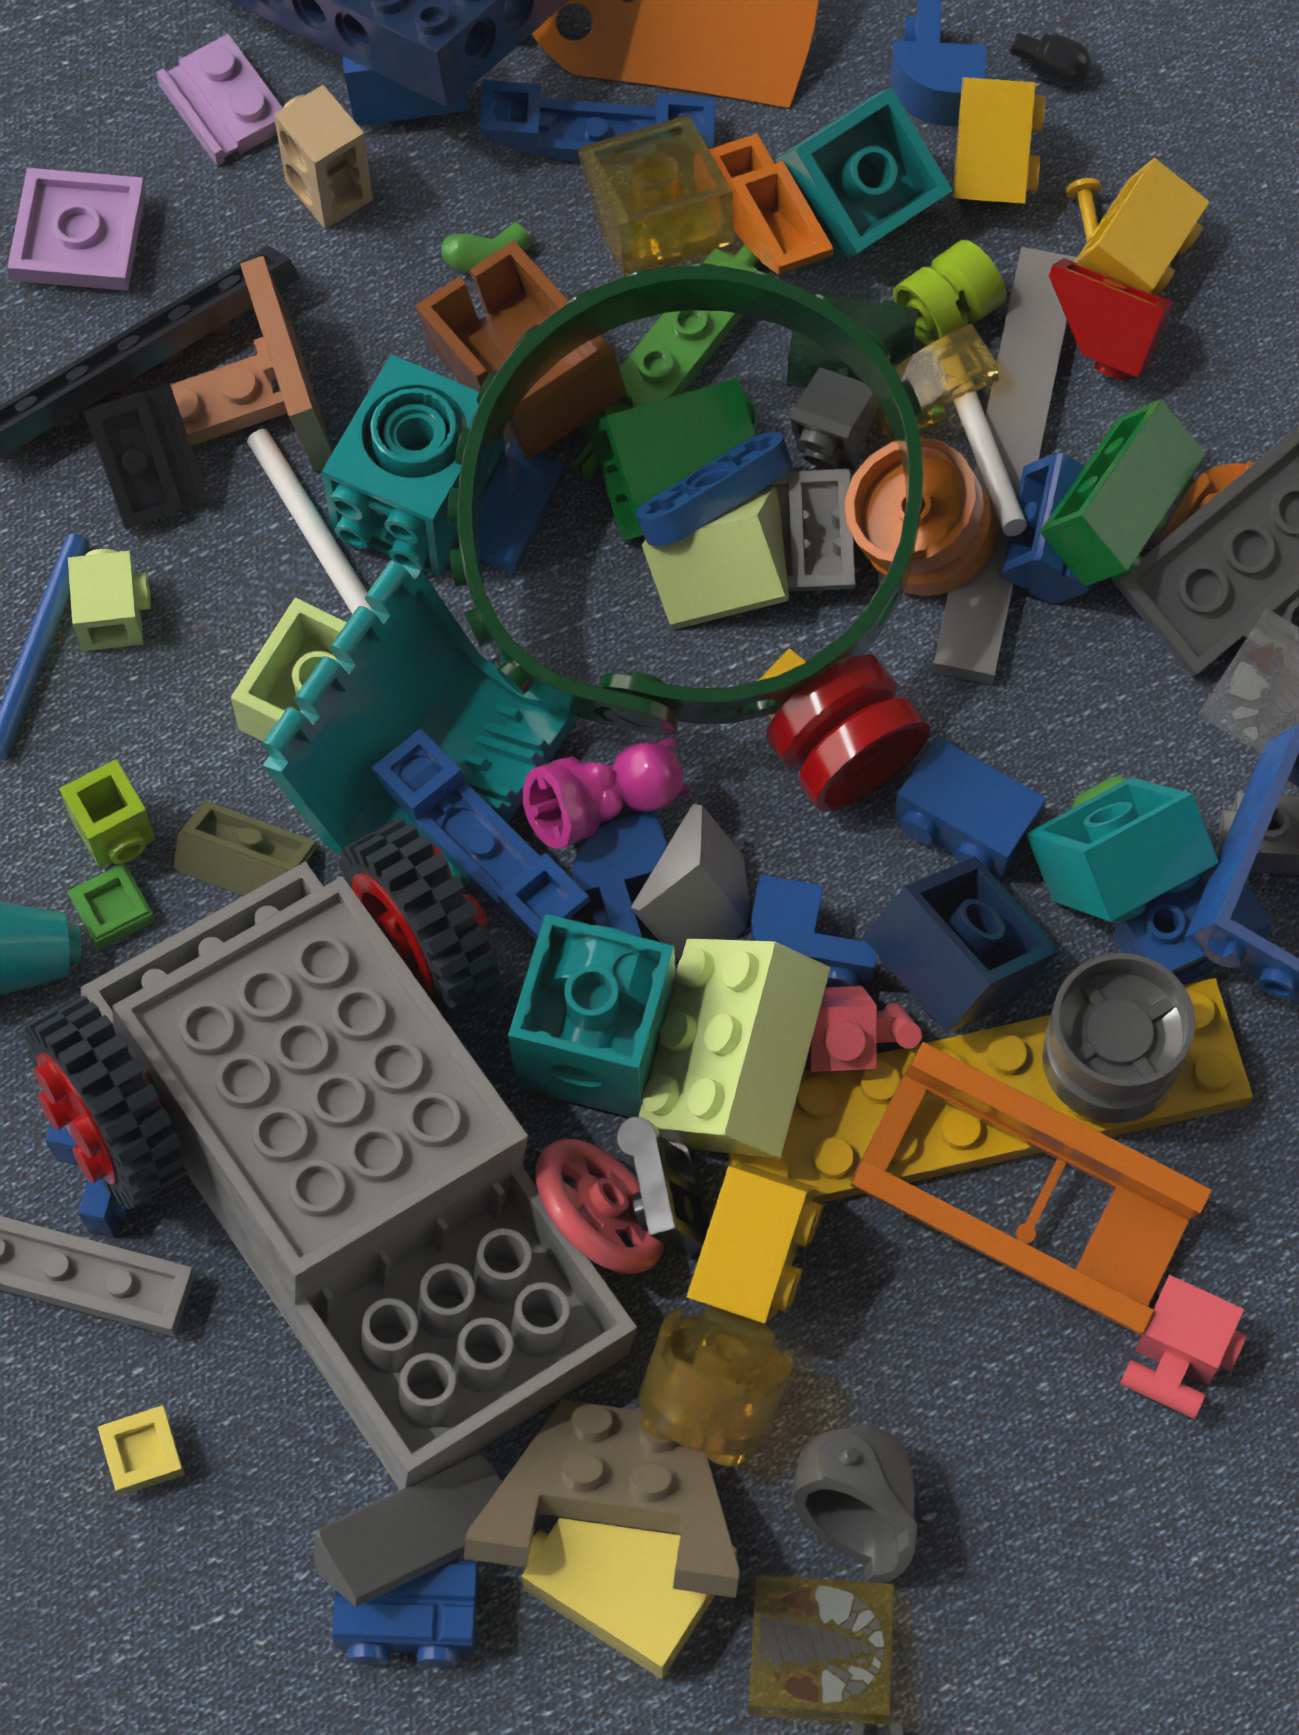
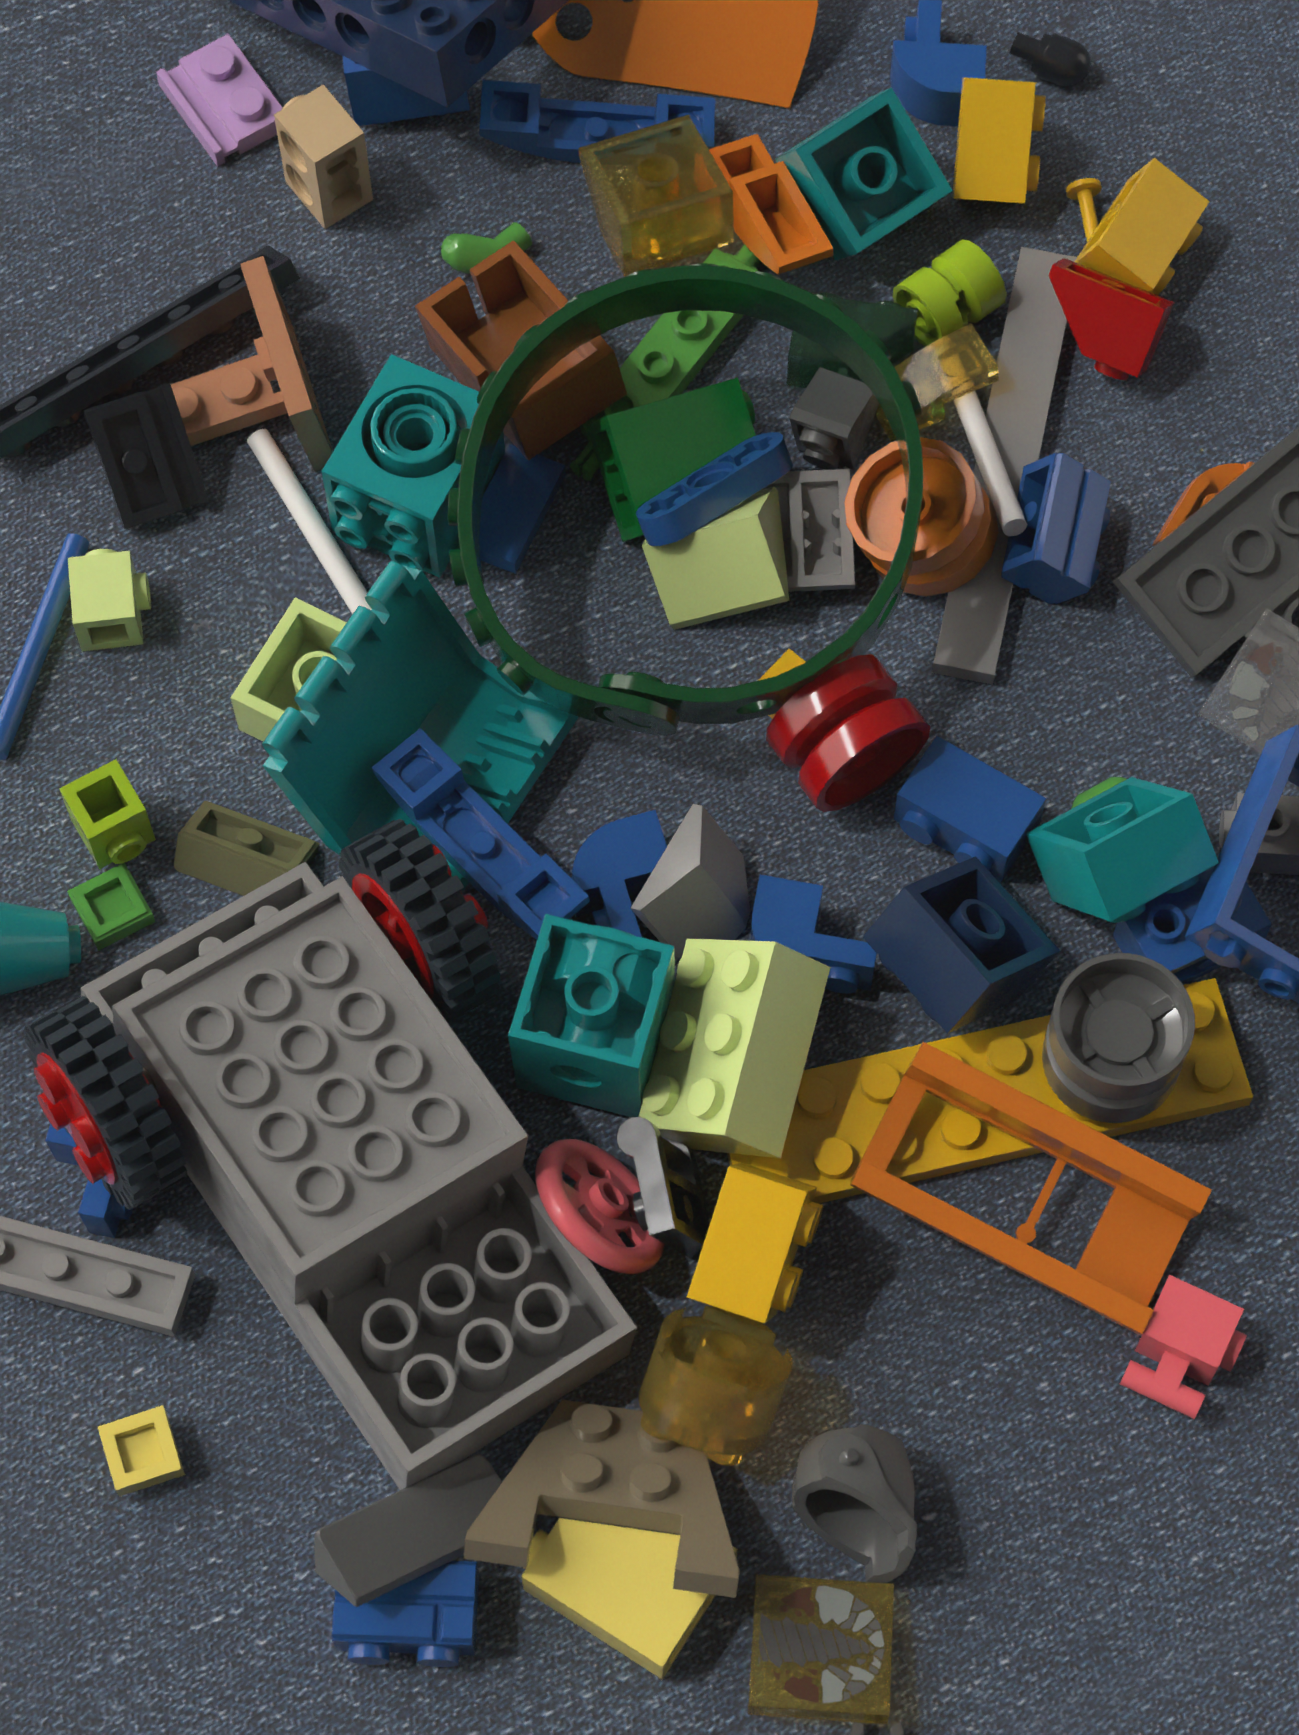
lavender plate [7,168,146,291] -> none
dark pink animal [523,737,690,849] -> none
coral brick [806,986,922,1072] -> none
green brick [1039,399,1206,587] -> none

